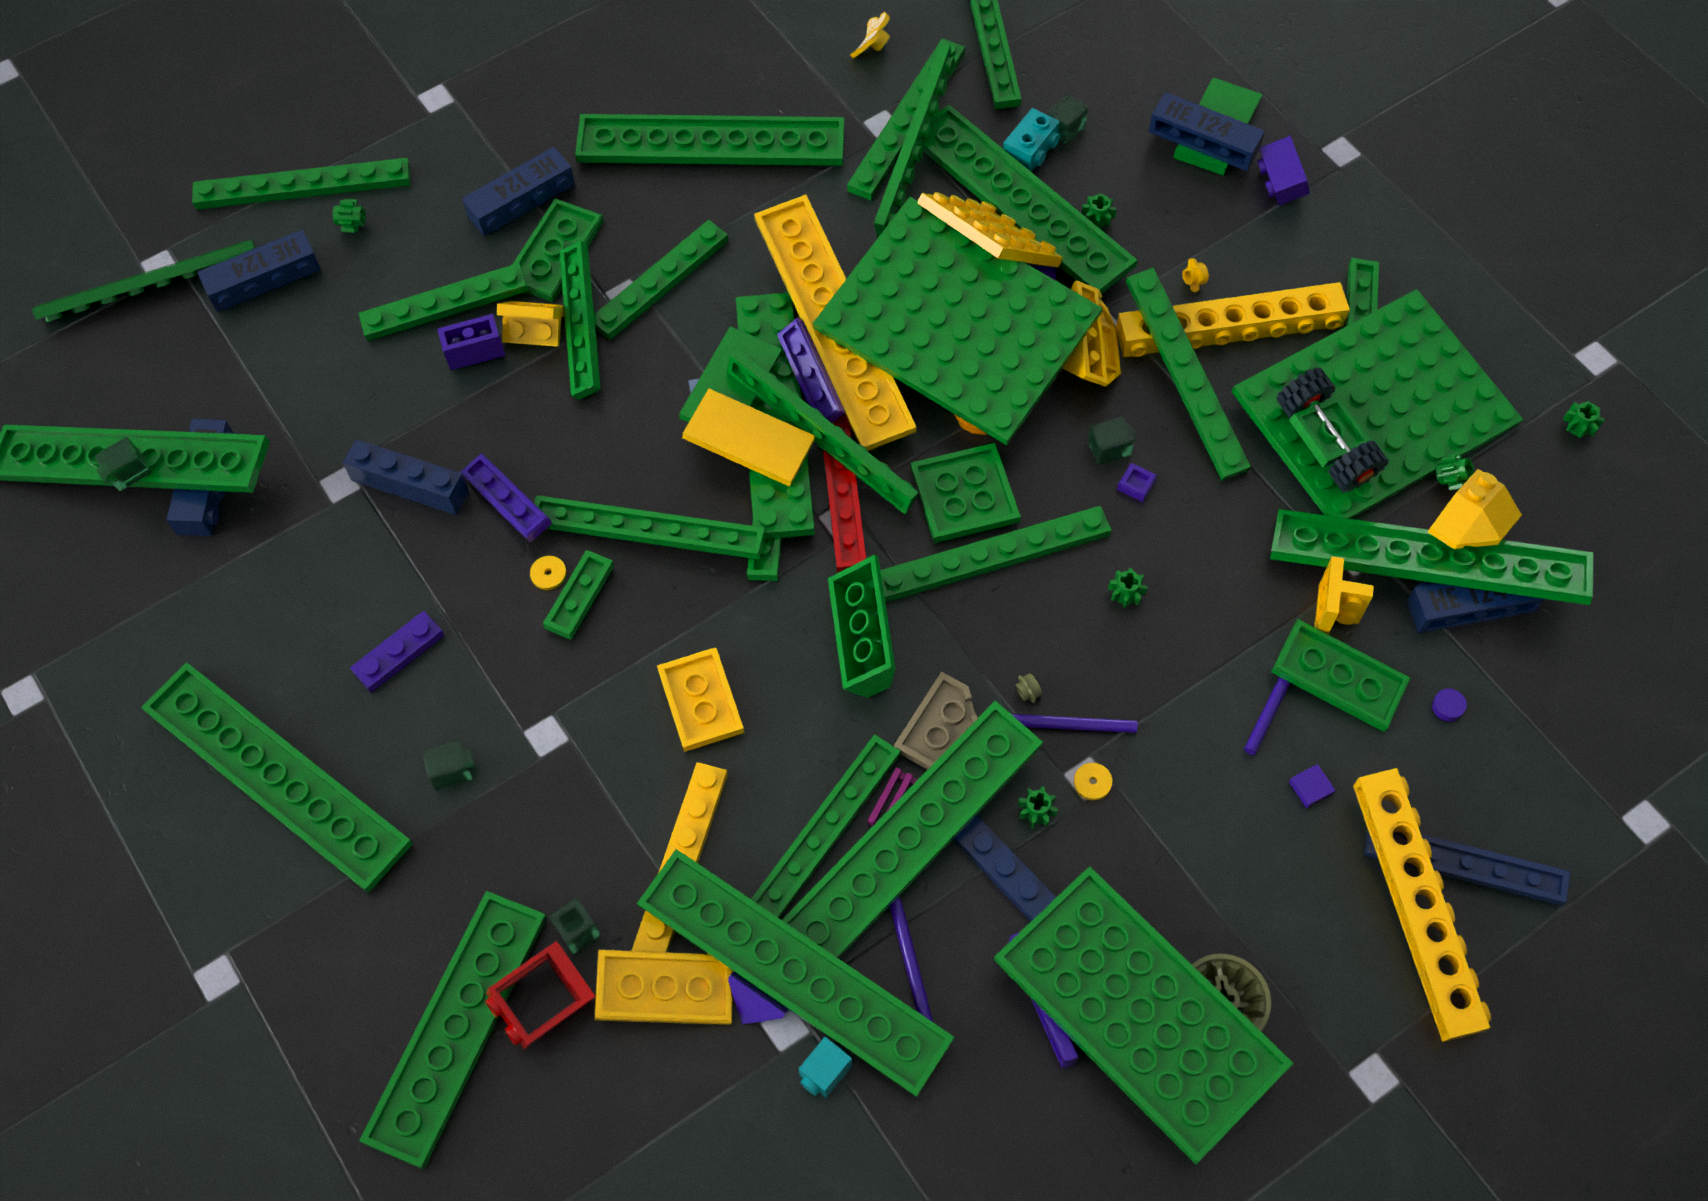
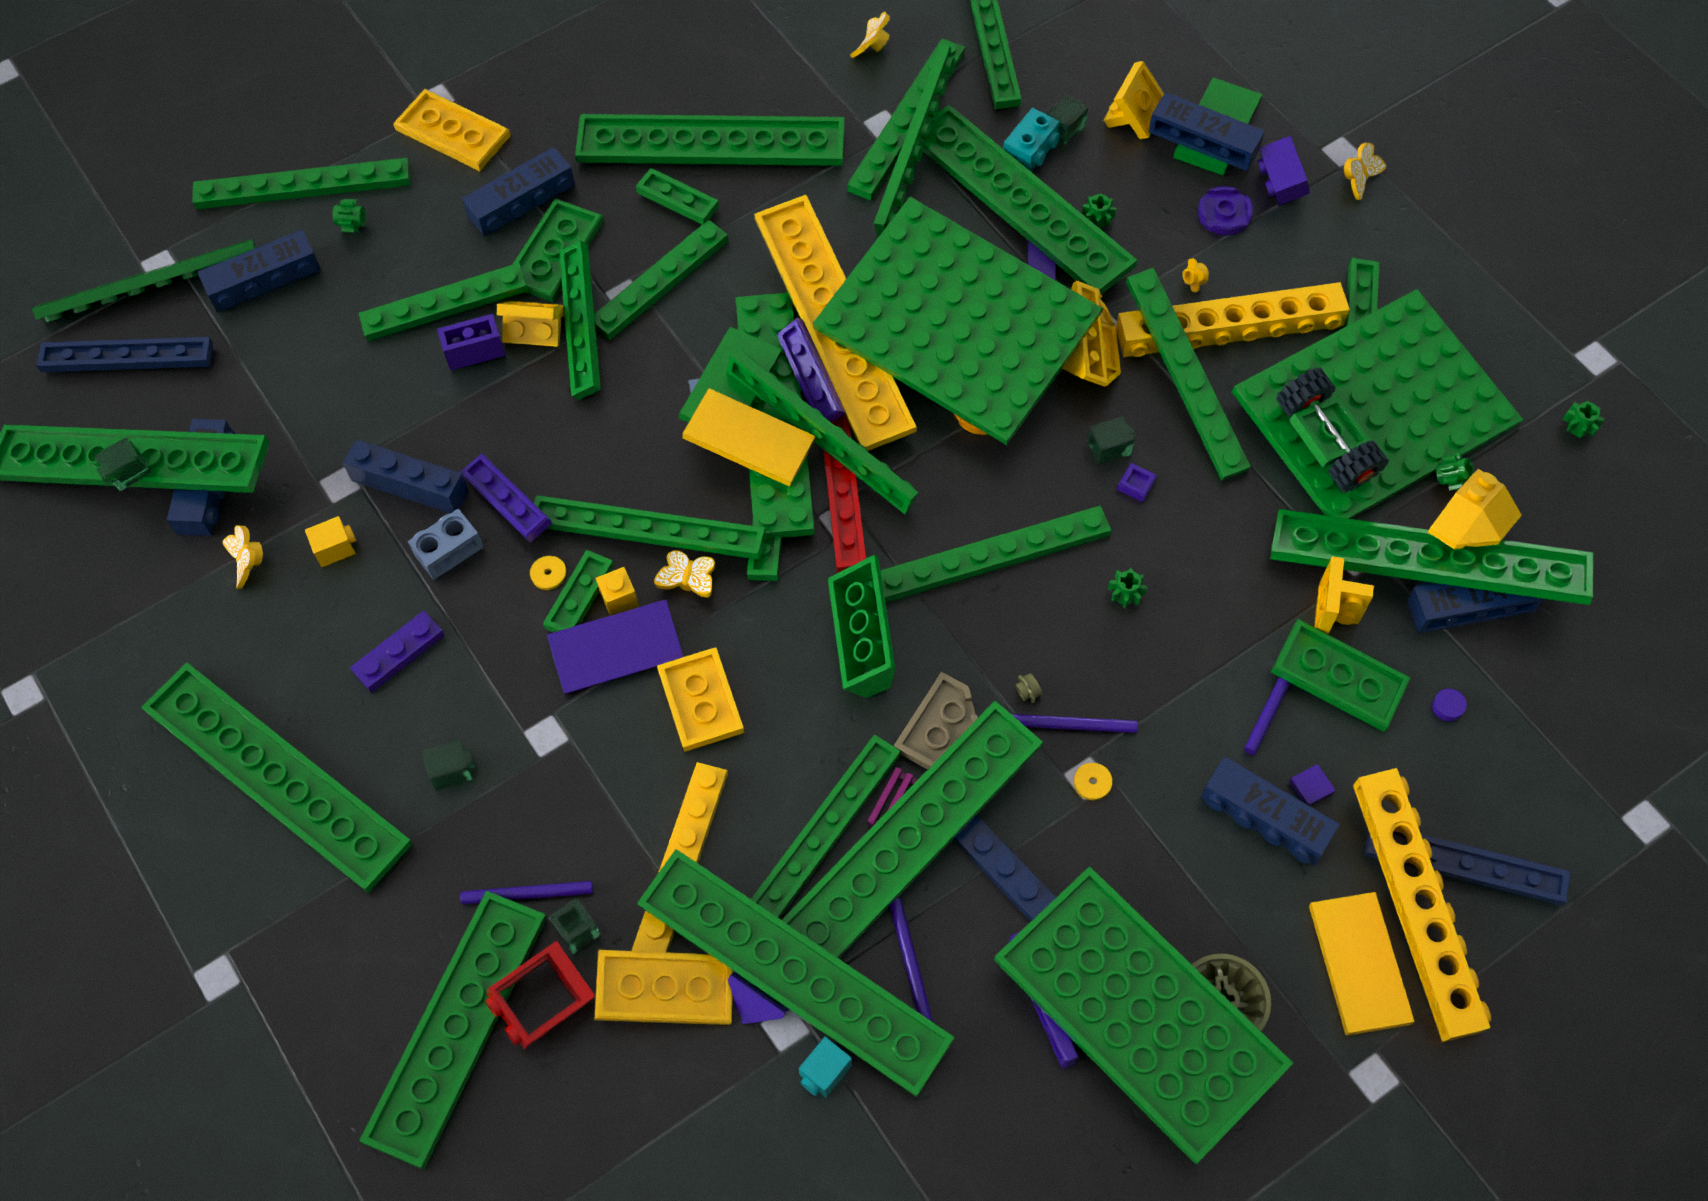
green plate [910,443,1021,543] -> none
yellow plate [917,192,1063,267] -> none
green gear [1018,786,1058,828] -> none
none -> dark blue plate [36,337,213,372]
none -> yellow animal [223,525,263,589]
none -> yellow brick [305,516,357,567]
none -> yellow tile [393,89,511,171]
none -> sand blue brick [408,509,484,580]
none -> dark purple bar [460,881,593,904]
none -> dark purple tile [547,599,683,694]
none -> yellow brick [596,567,639,616]
none -> green plate [636,168,719,225]
none -> yellow animal [654,551,715,598]
none -> yellow bracket [1103,61,1164,139]
none -> dark purple tile [1197,186,1253,236]
none -> dark blue brick [1201,756,1340,866]
none -> yellow tile [1309,892,1415,1036]
none -> yellow animal [1344,143,1386,200]

